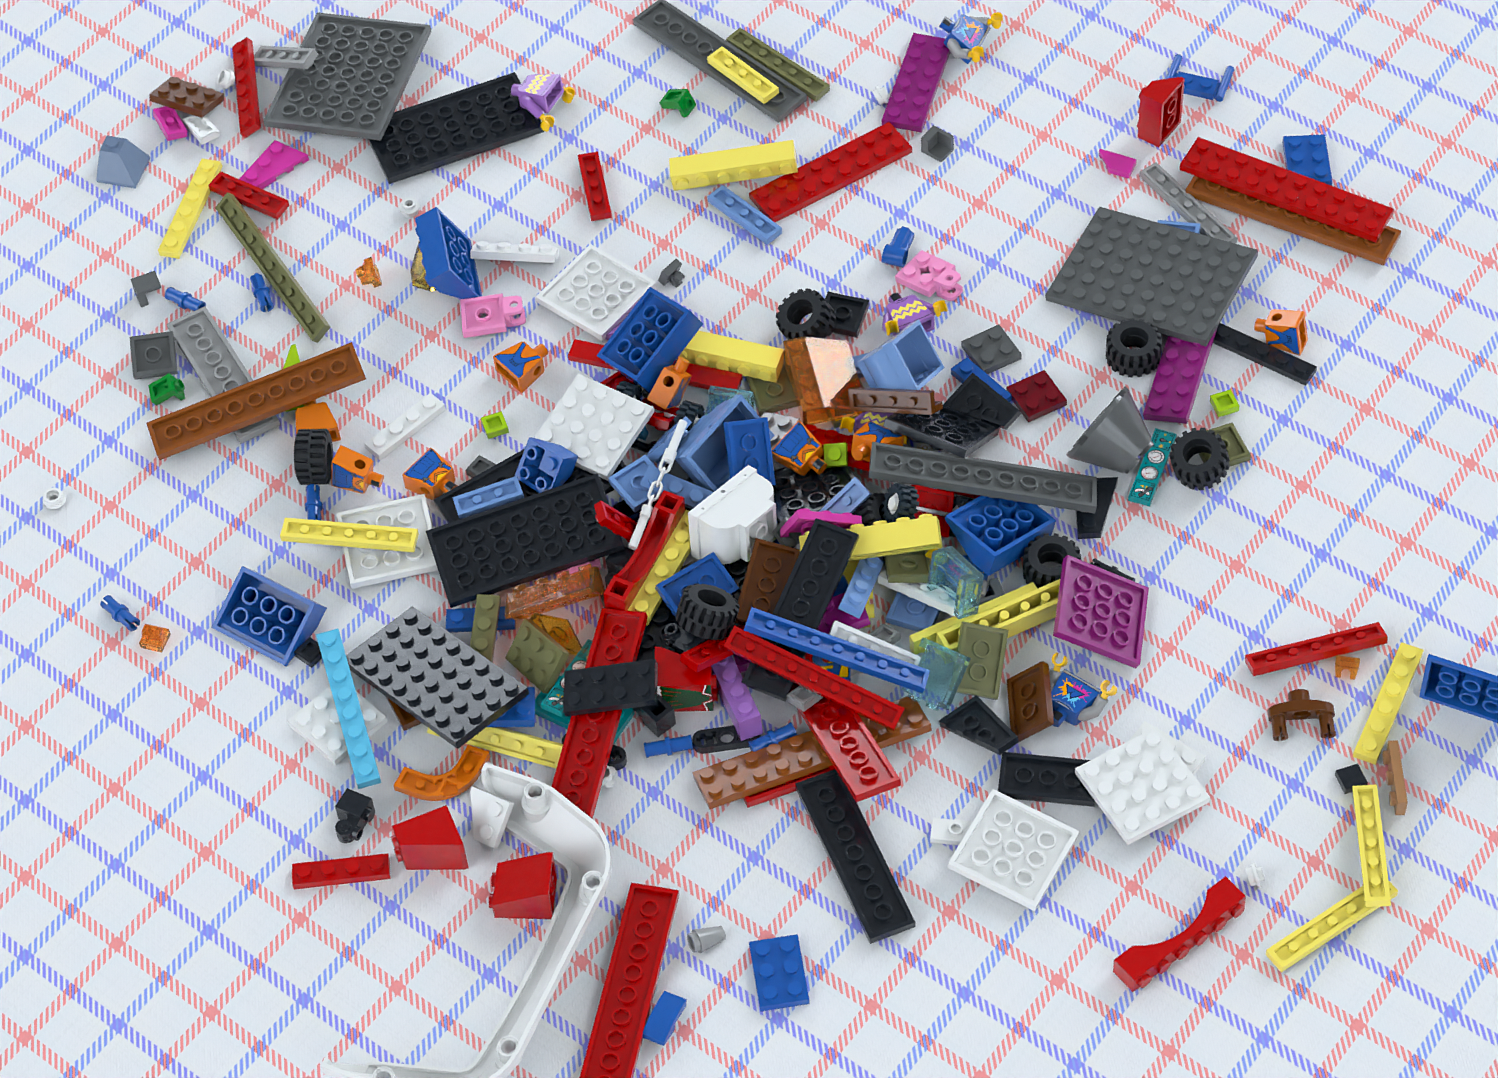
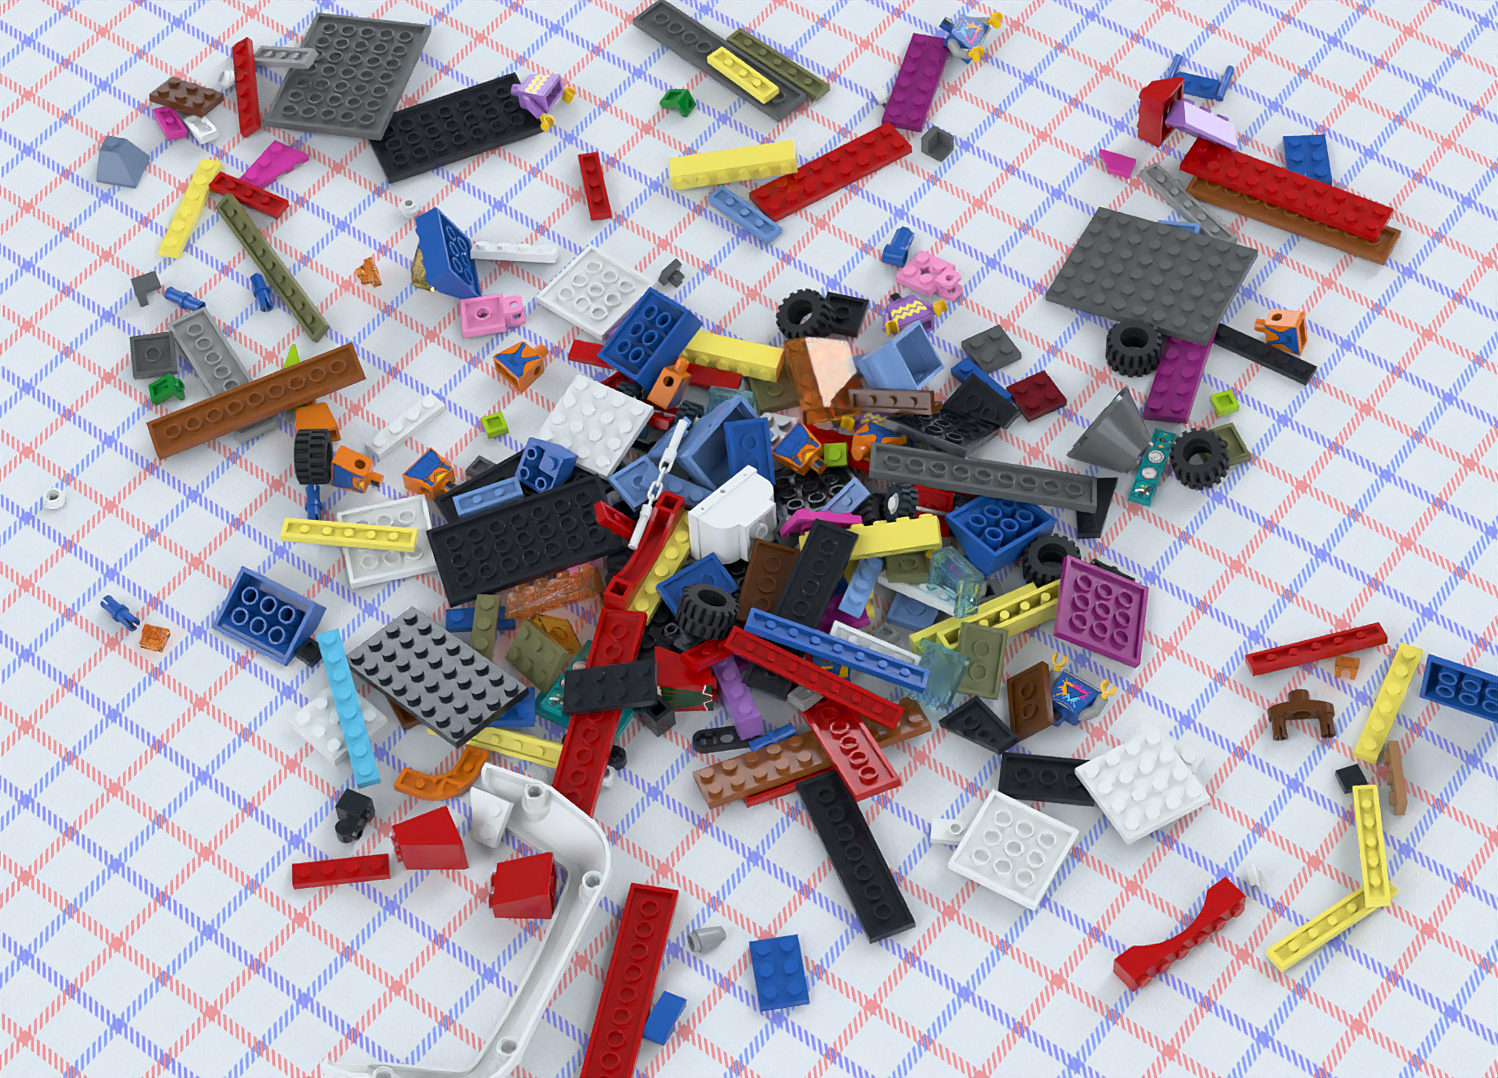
blue pin [644,734,693,758] -> none
none -> slope [1165,98,1237,150]

